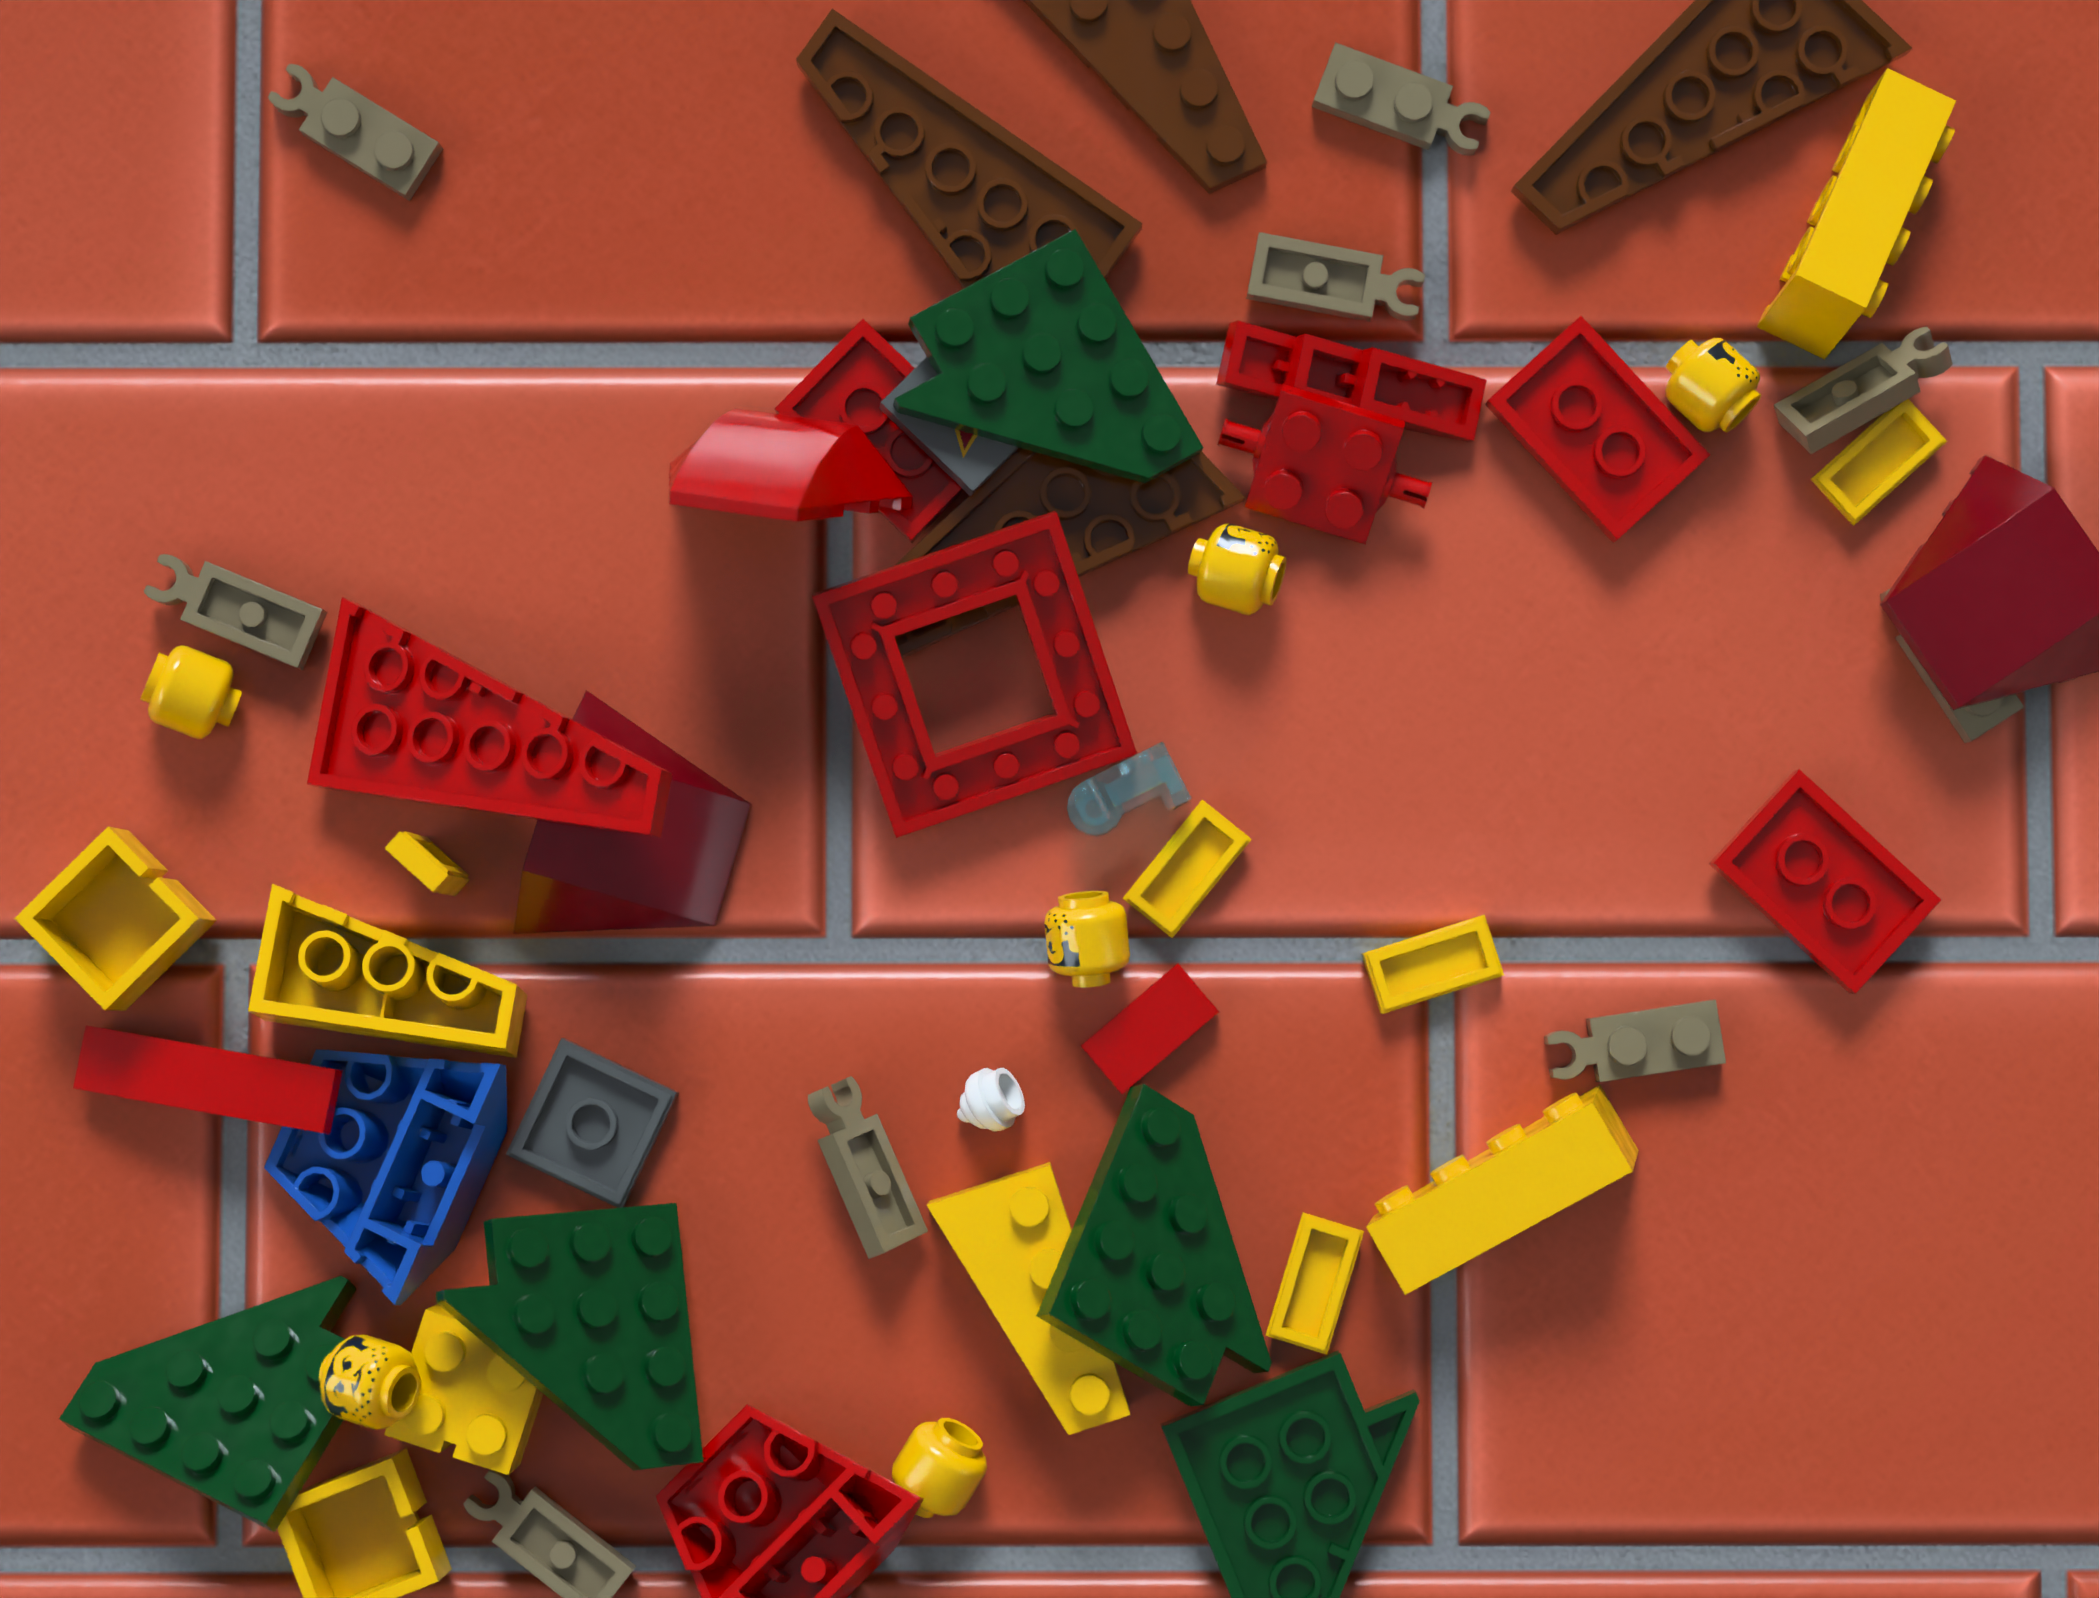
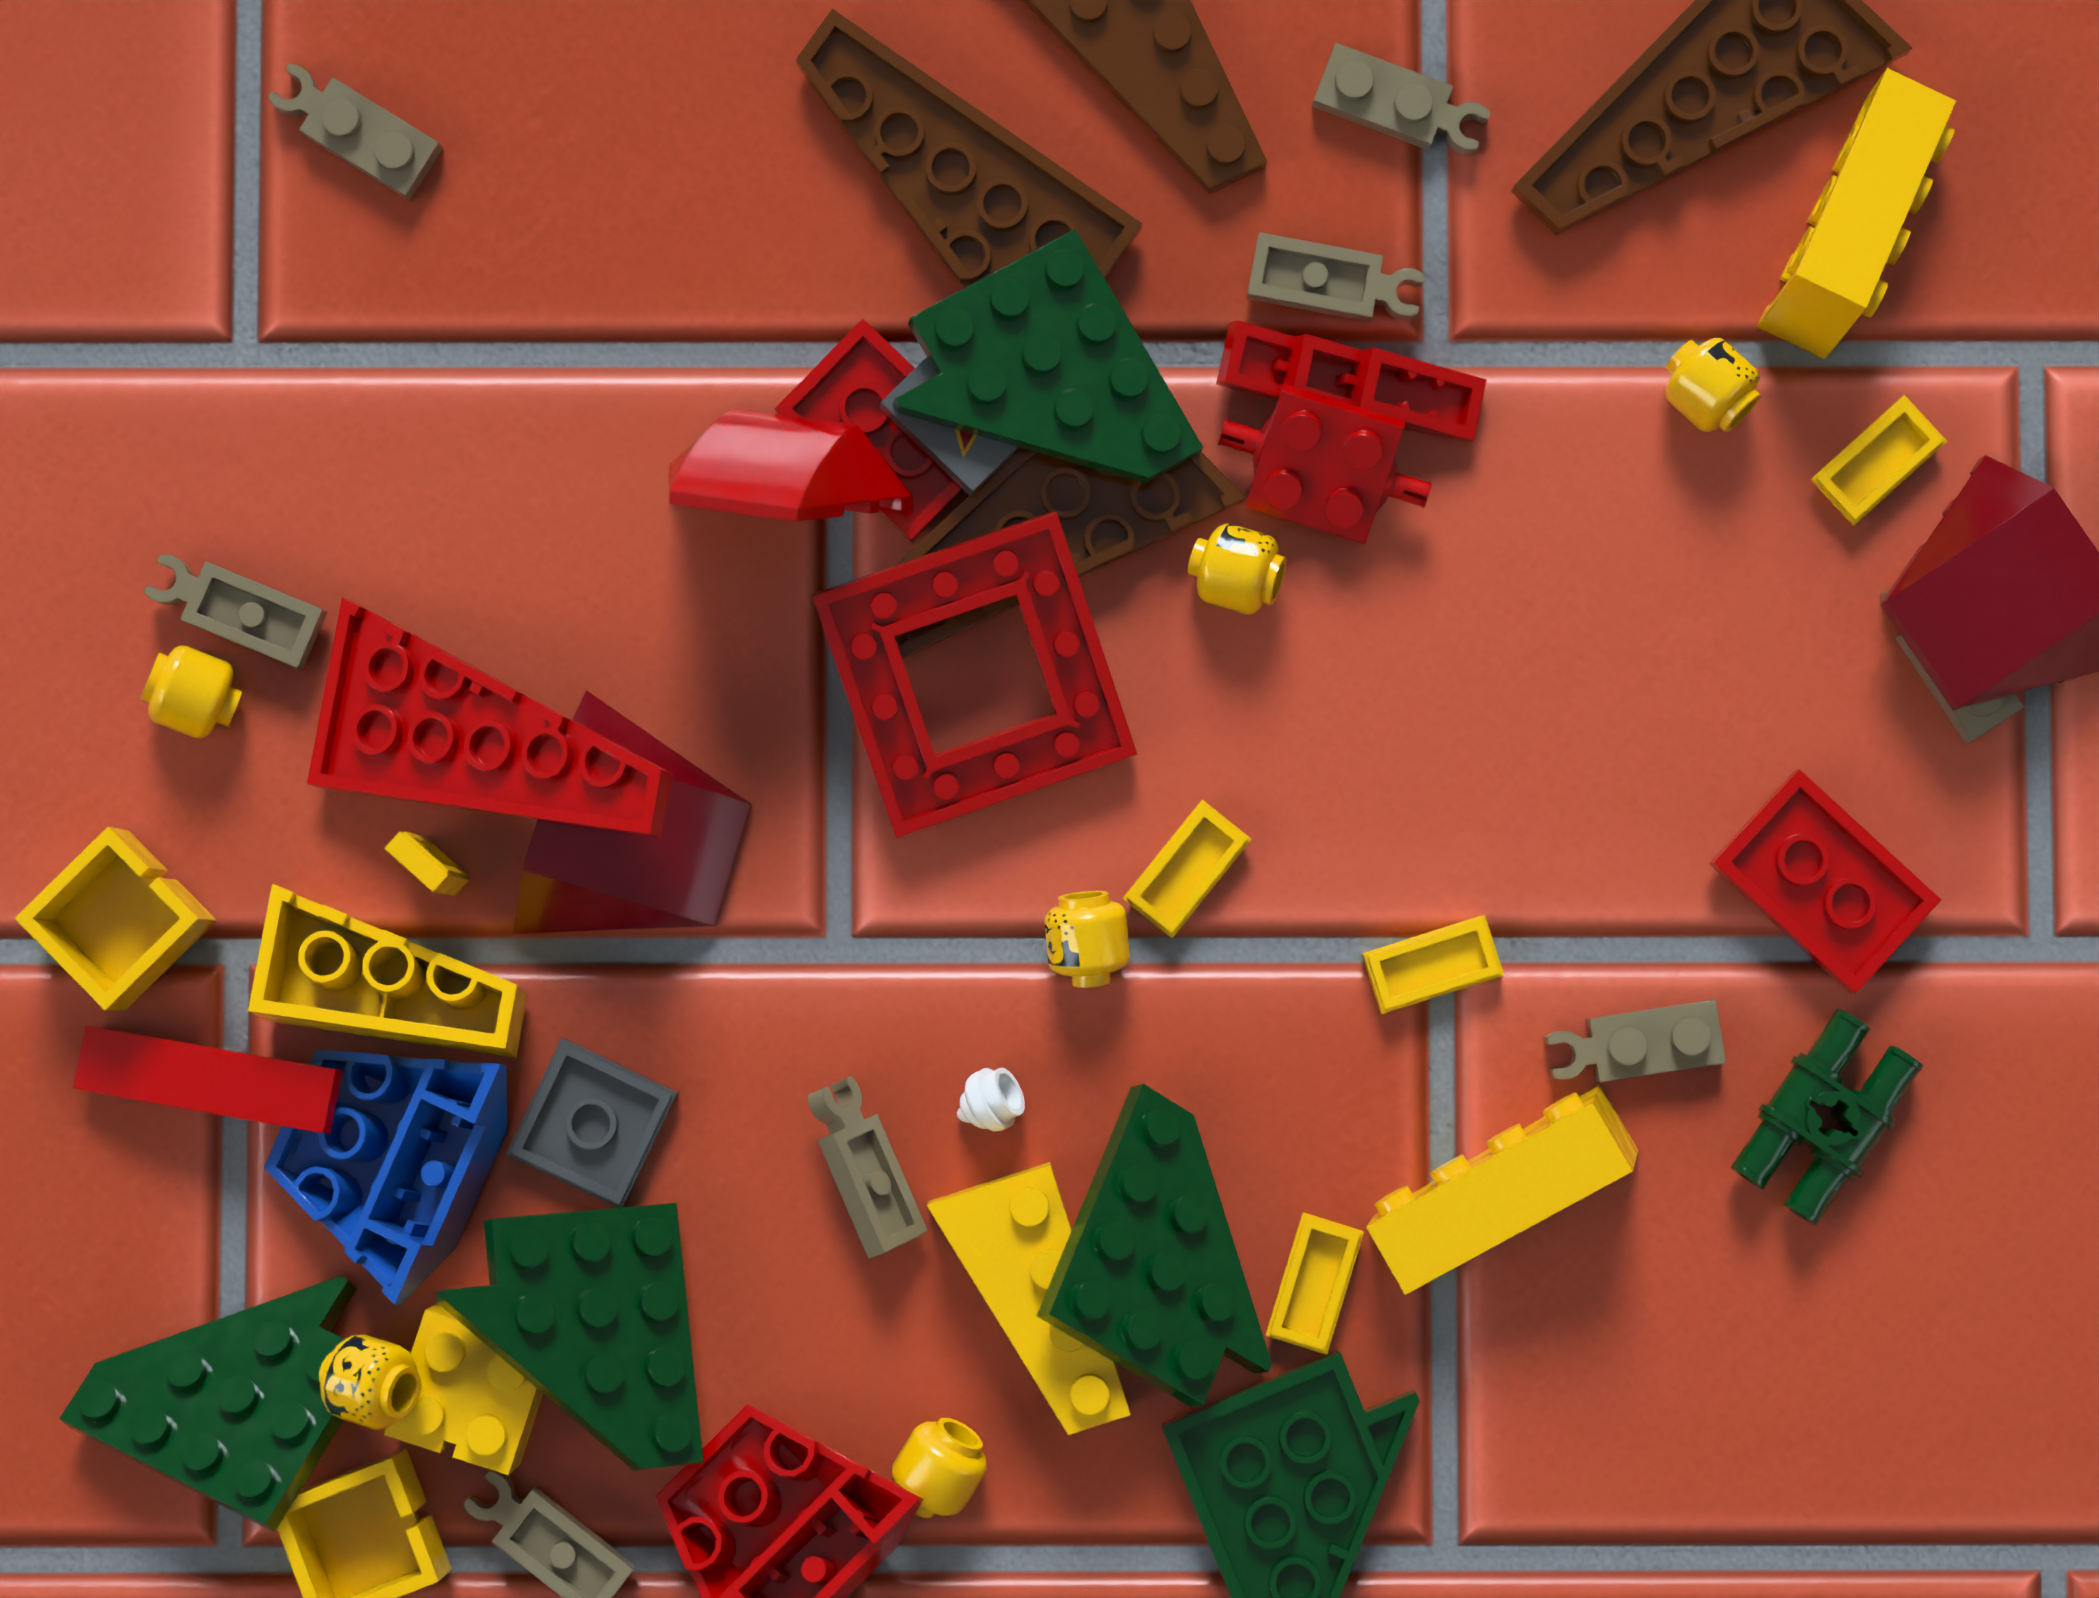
clear light blue leg [1067,742,1192,837] -> none
red tile [1080,963,1219,1094] -> none
red plate [1485,316,1710,543] -> none
dark tan plate [1774,327,1952,454] -> none
none -> dark green pin [1730,1009,1923,1226]

